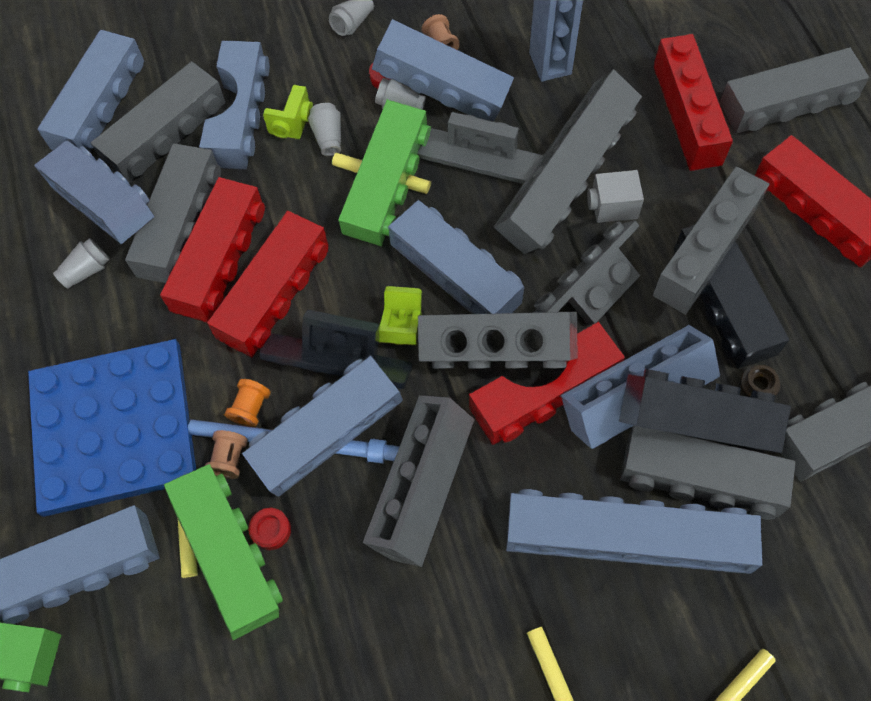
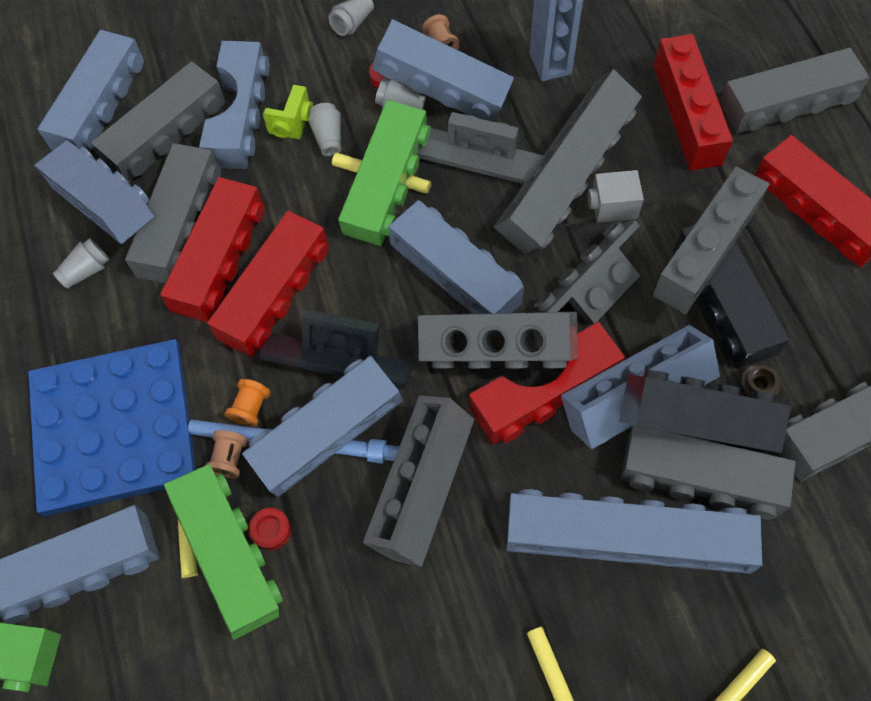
lime bracket [379,286,422,345] -> none

